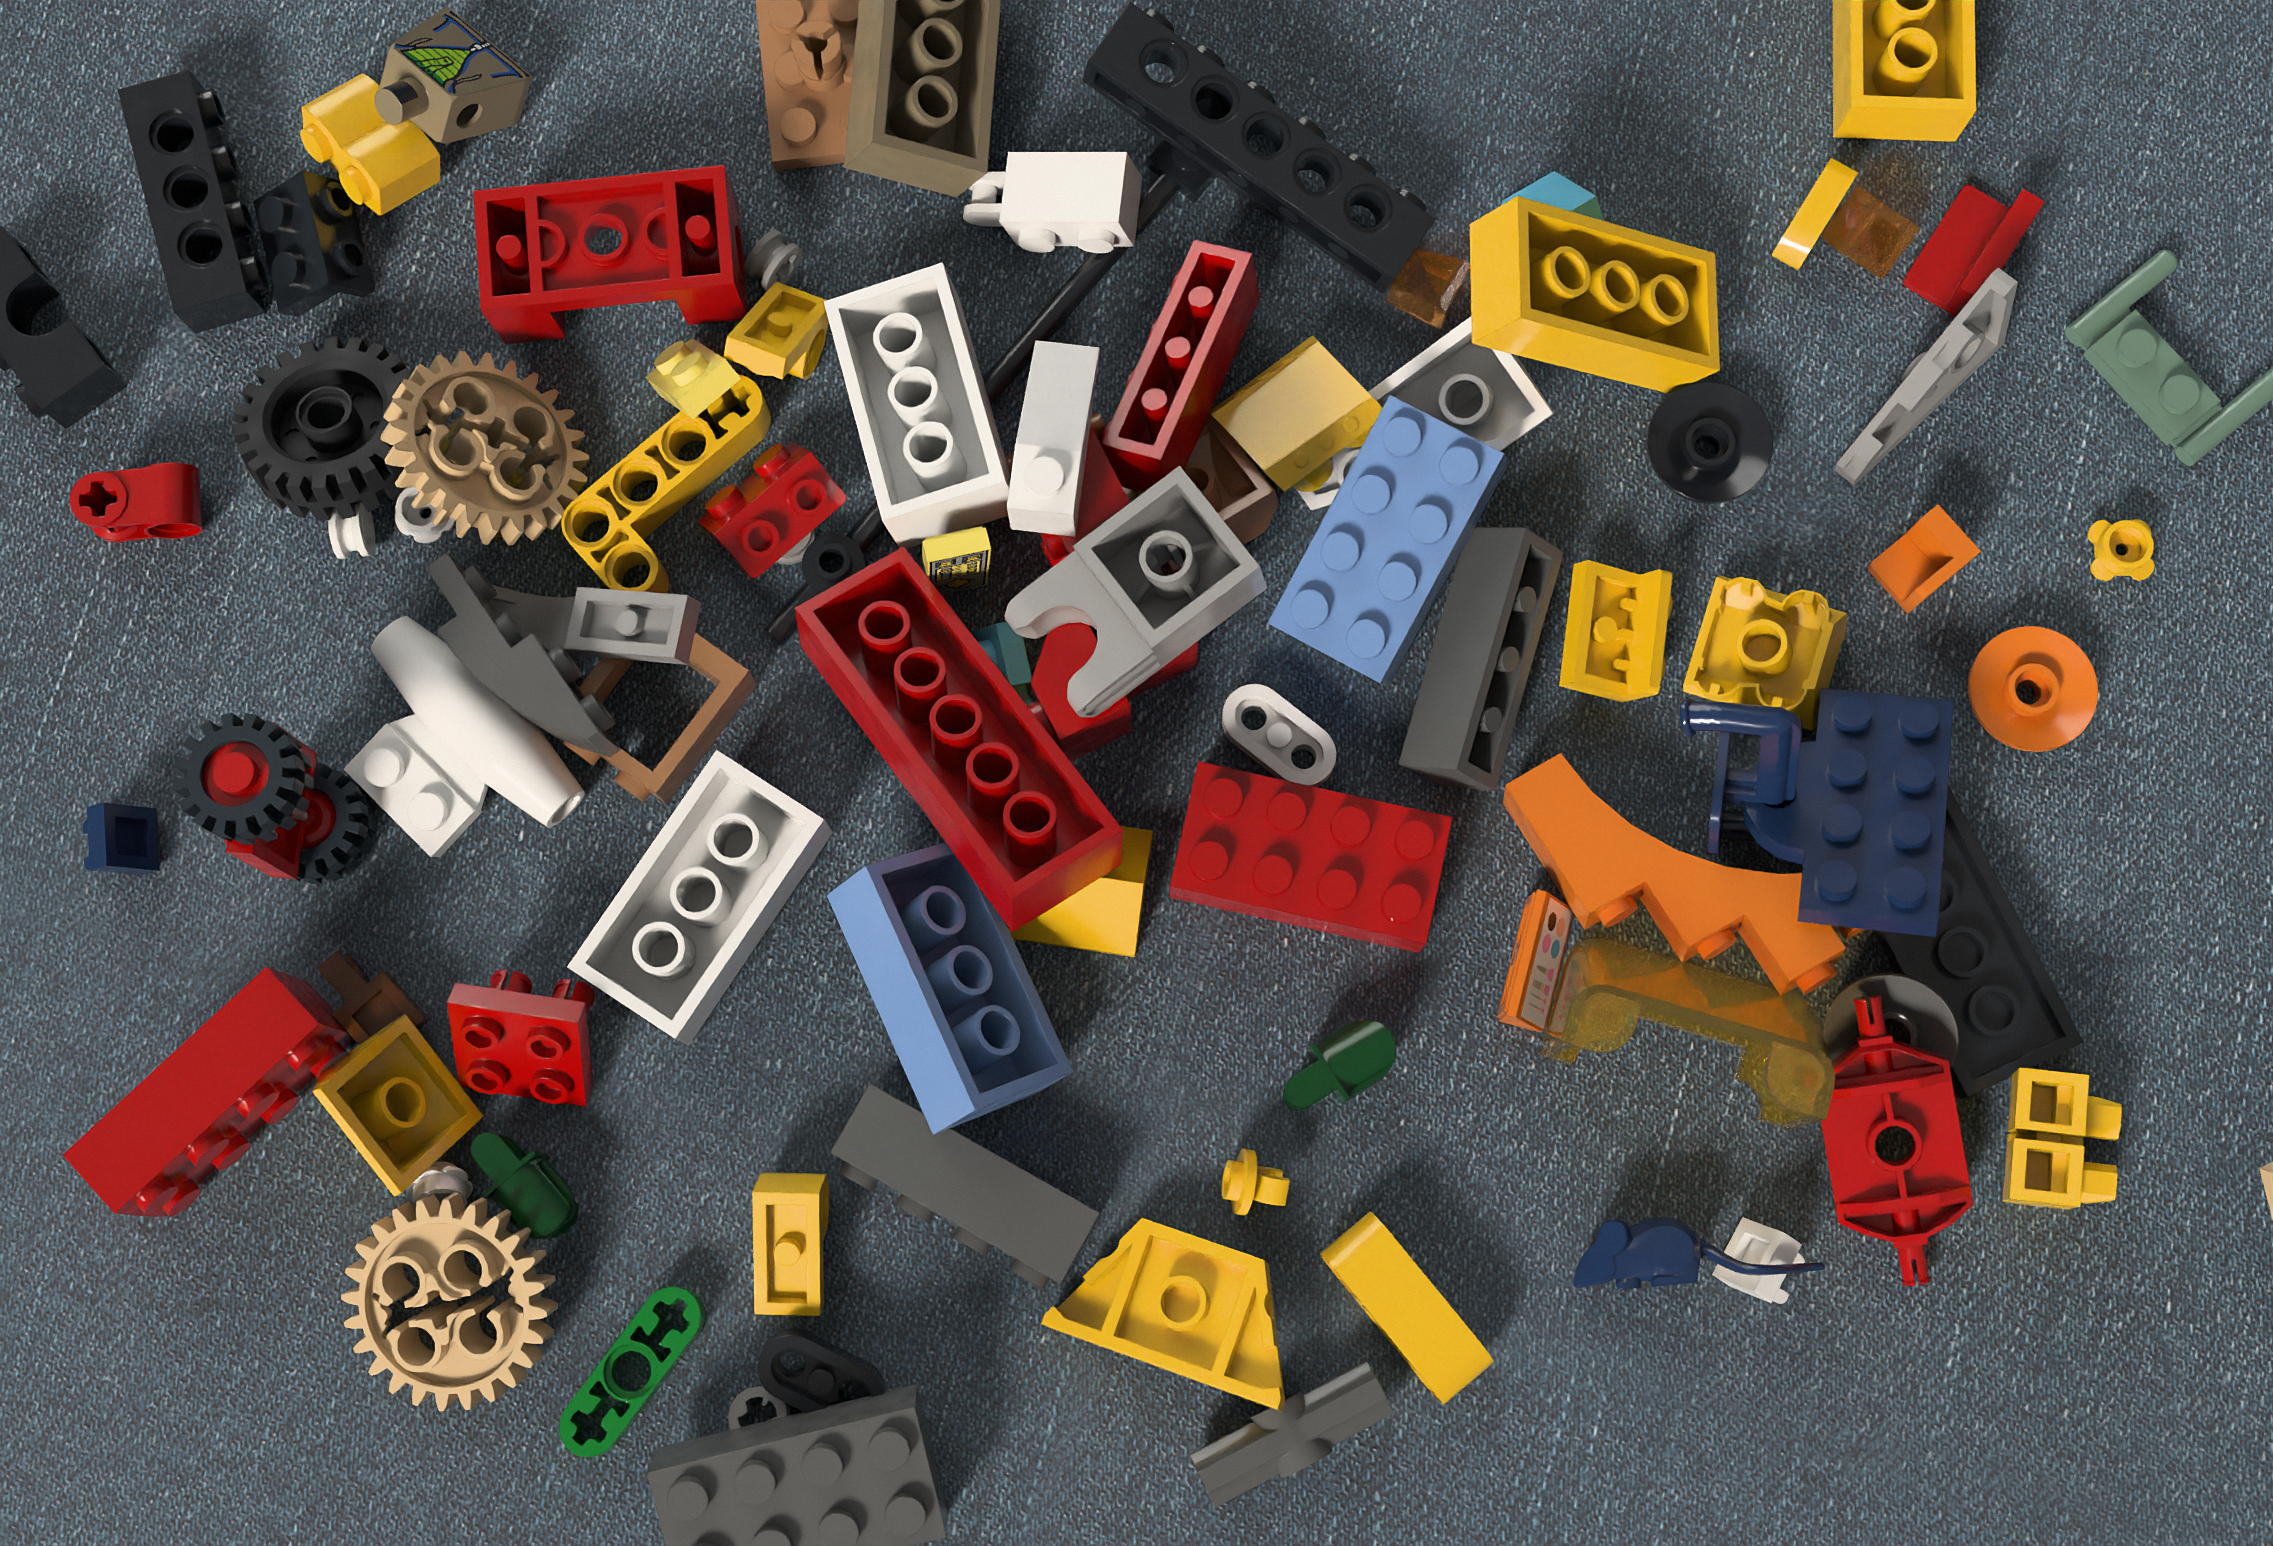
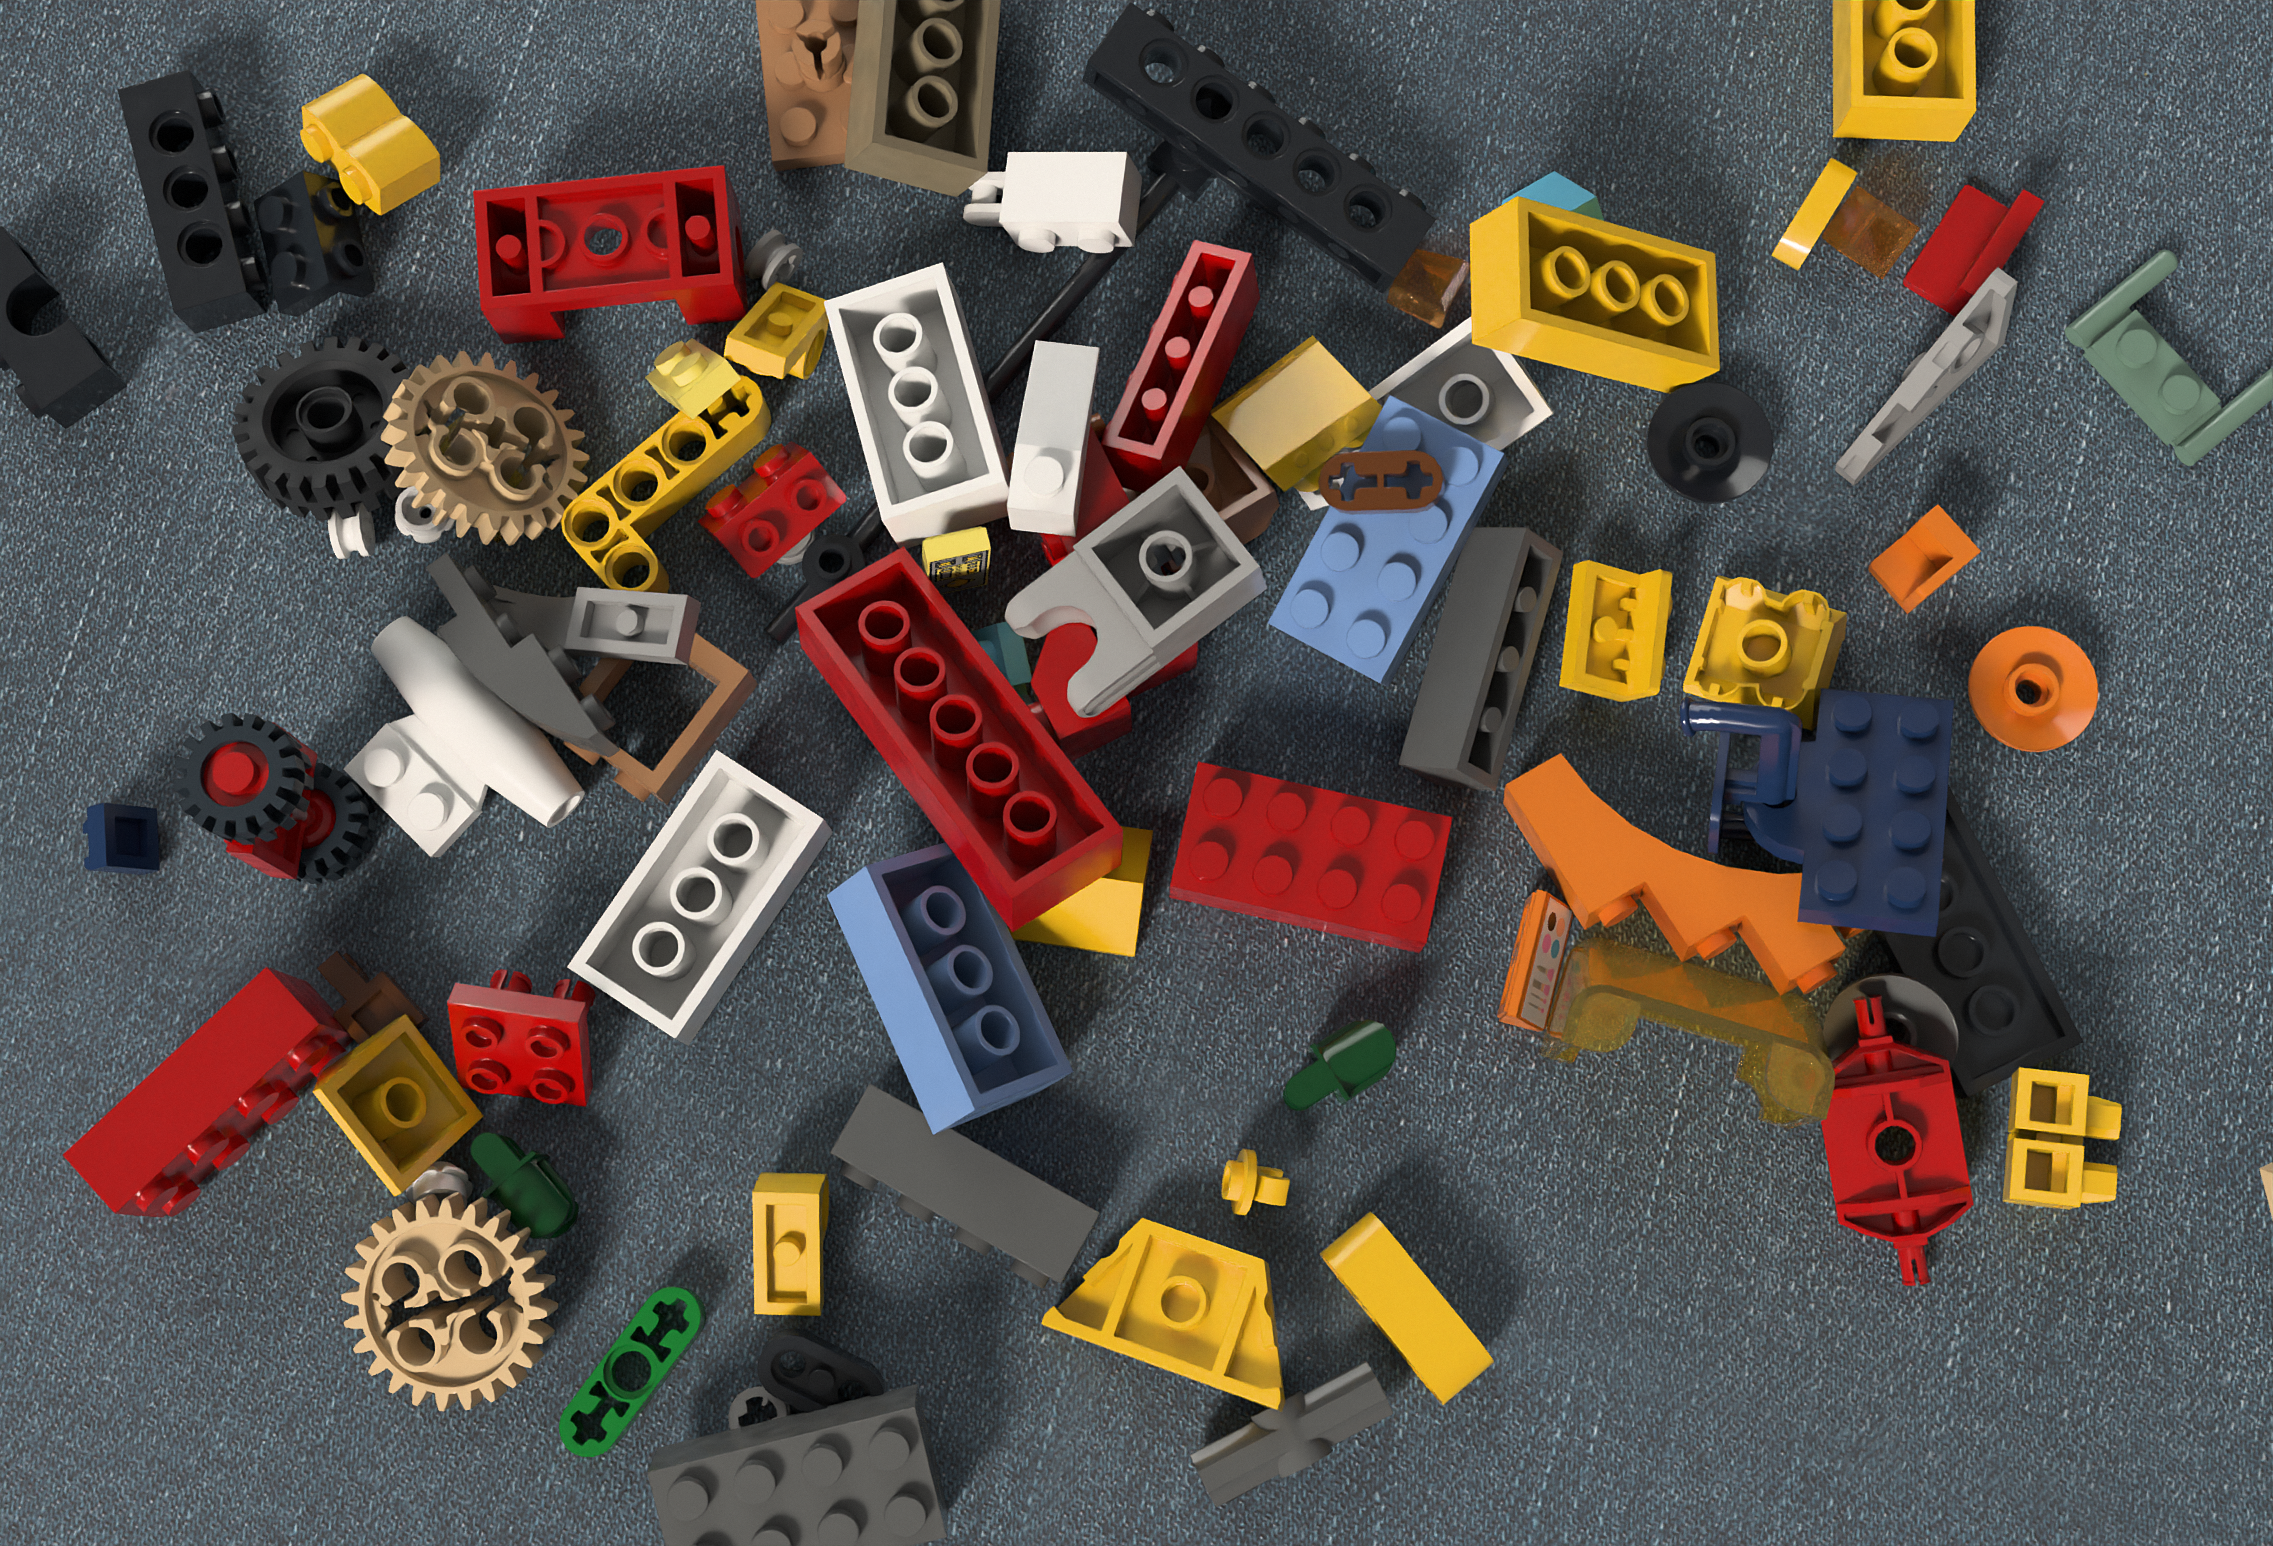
red piece [69,462,203,543] -> none
dark tan torso [375,7,533,144] -> none
white plate [1222,684,1336,787] -> none
dark blue animal [1573,1217,1825,1290] -> none
white tile [1712,1217,1805,1304] -> none
yellow plate [2087,519,2154,581] -> none
none -> reddish brown beam [1318,450,1446,515]

